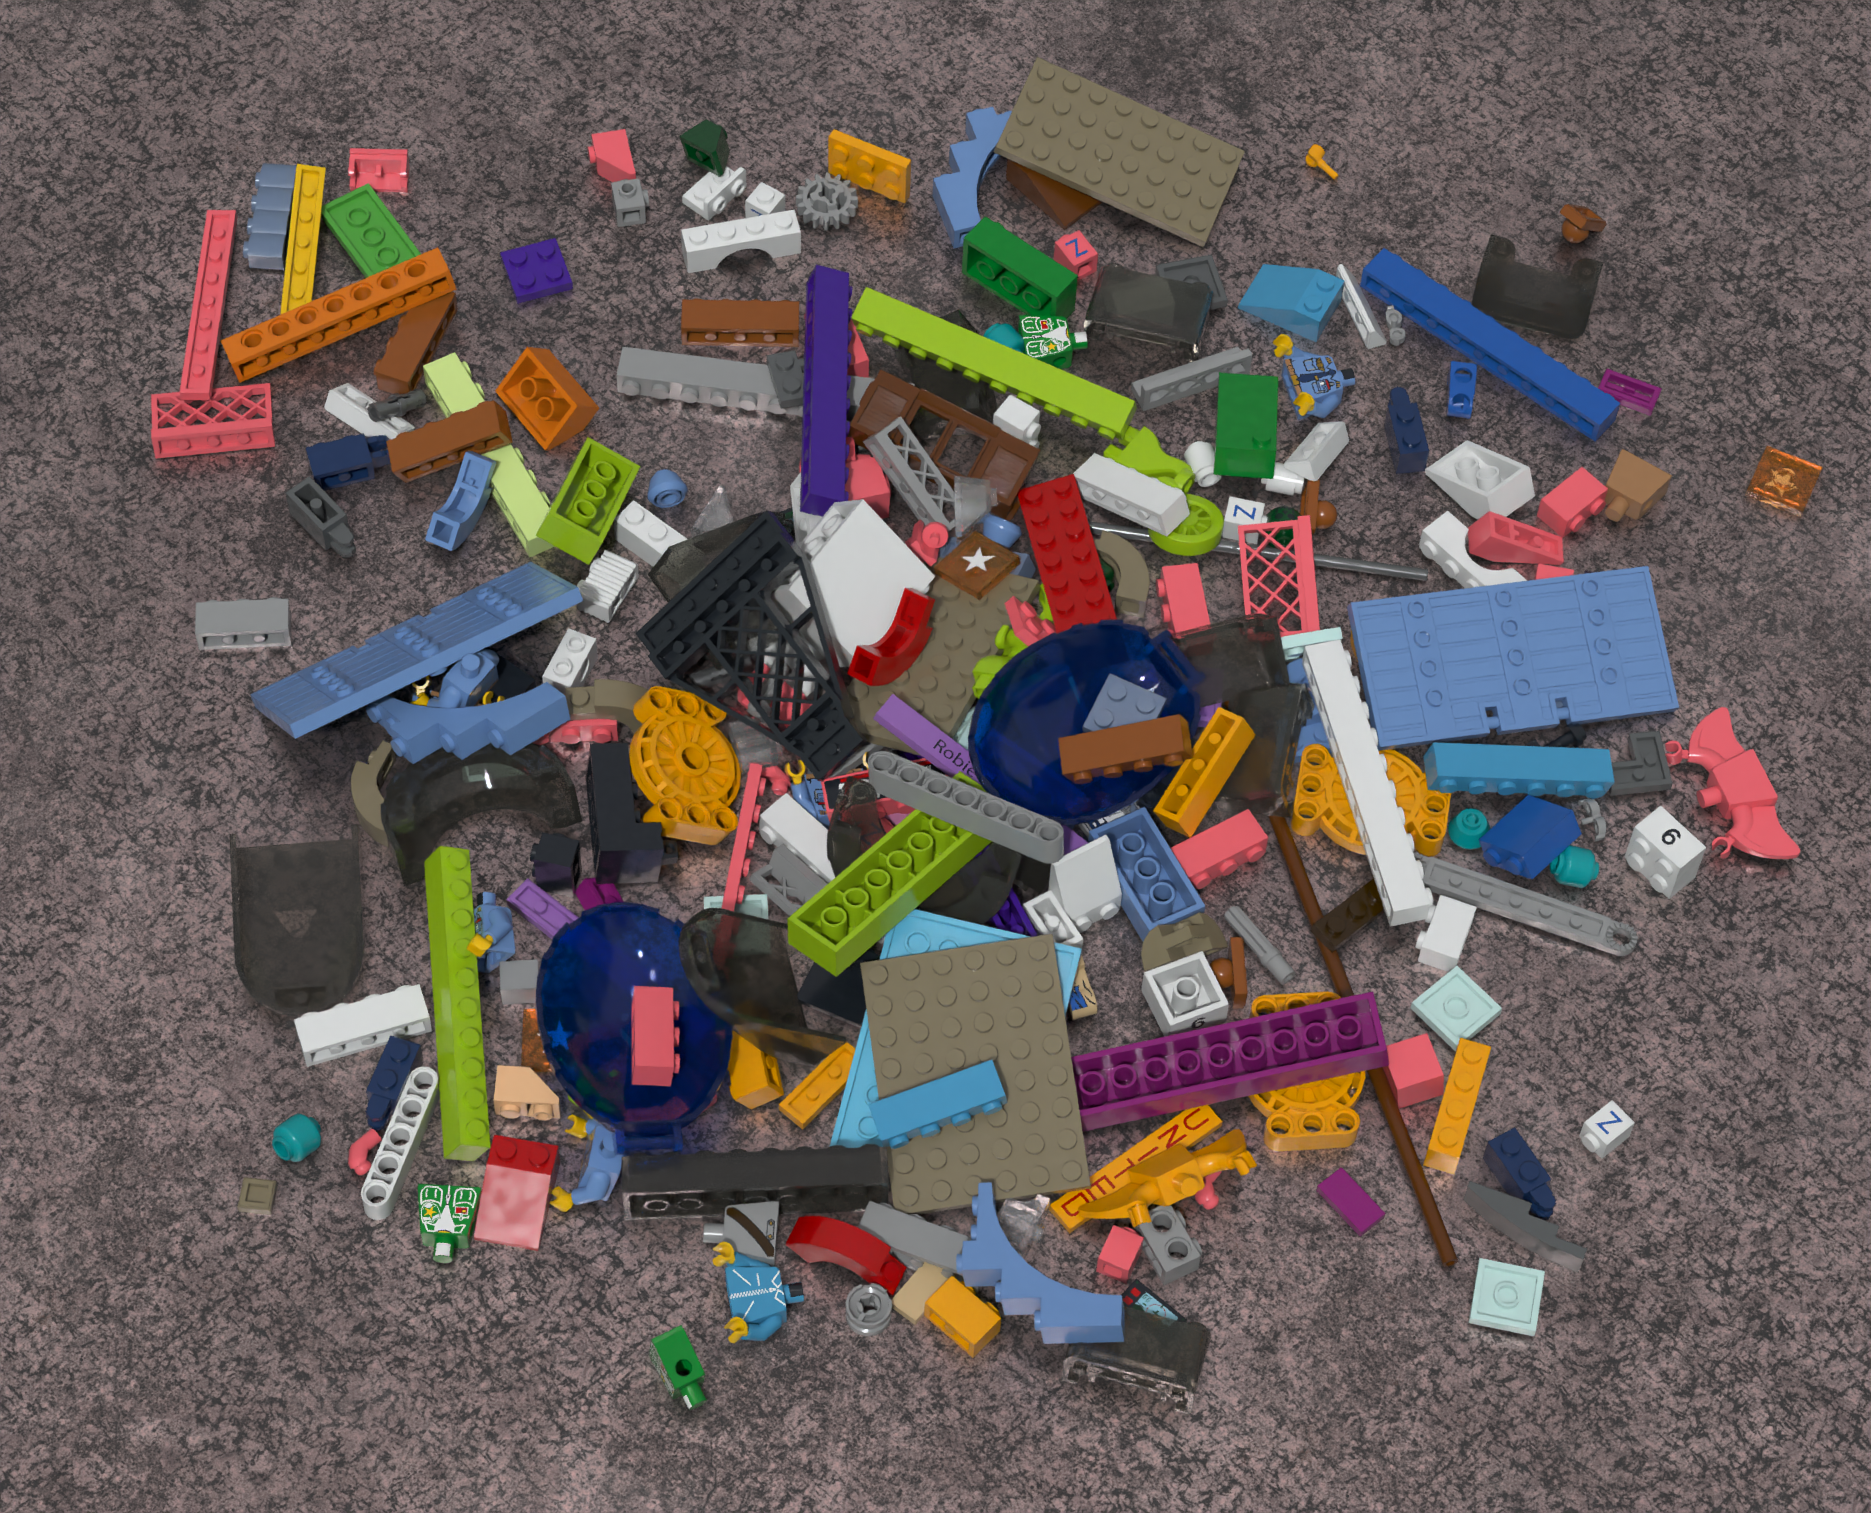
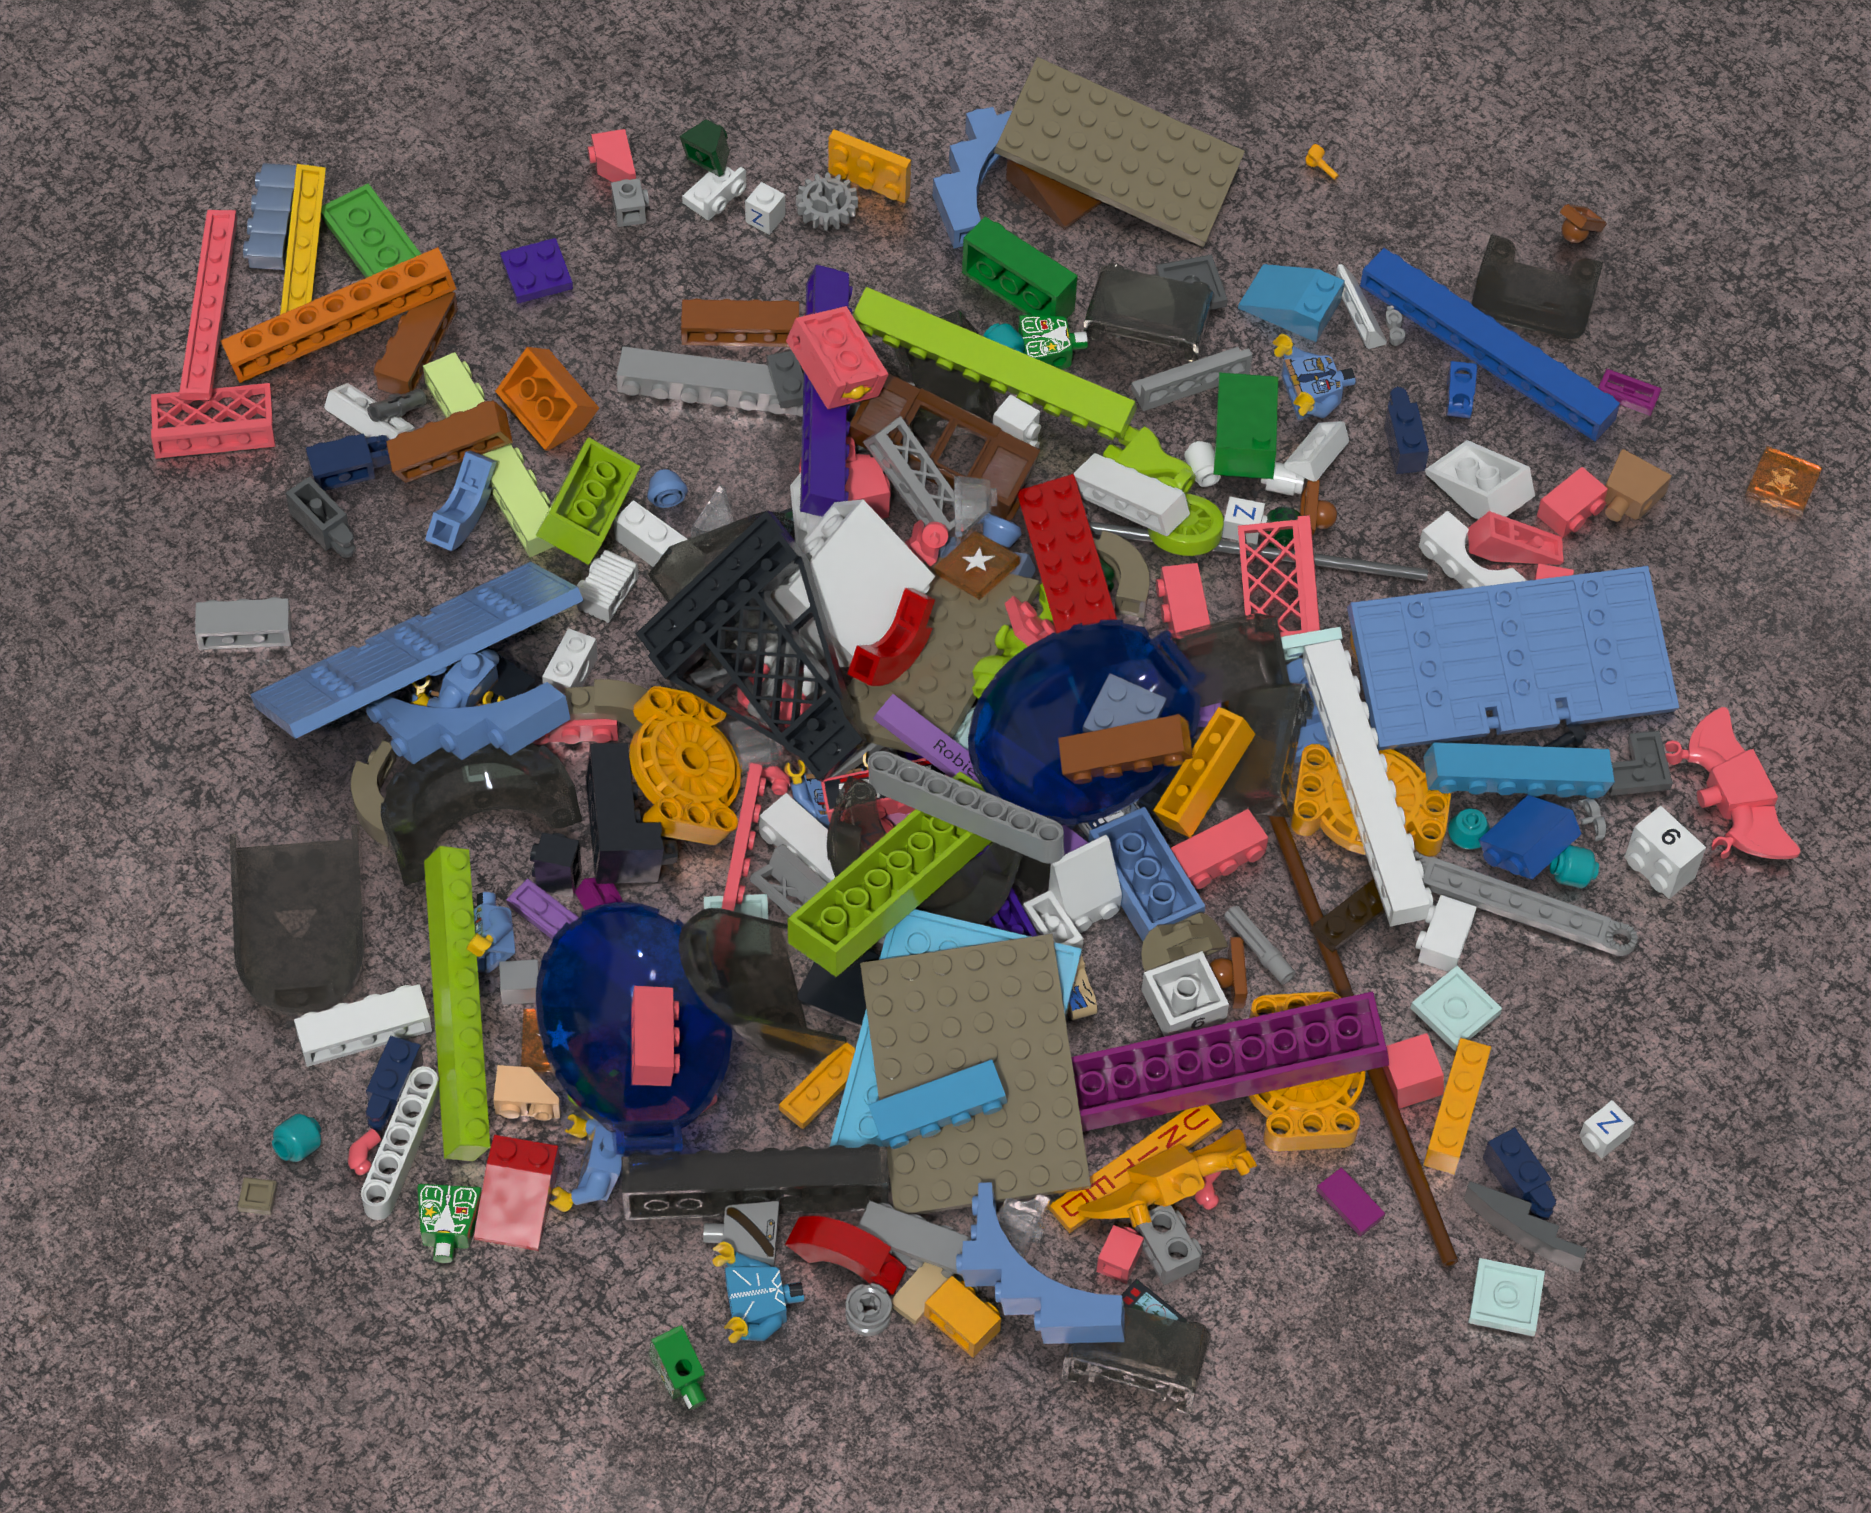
coral hinge [348,148,410,192] -> none
white arch [681,209,801,273] -> none
light orange brick [717,1000,784,1110] -> none
coral brick [1054,230,1098,281] -> none
none -> coral piece [786,306,889,409]

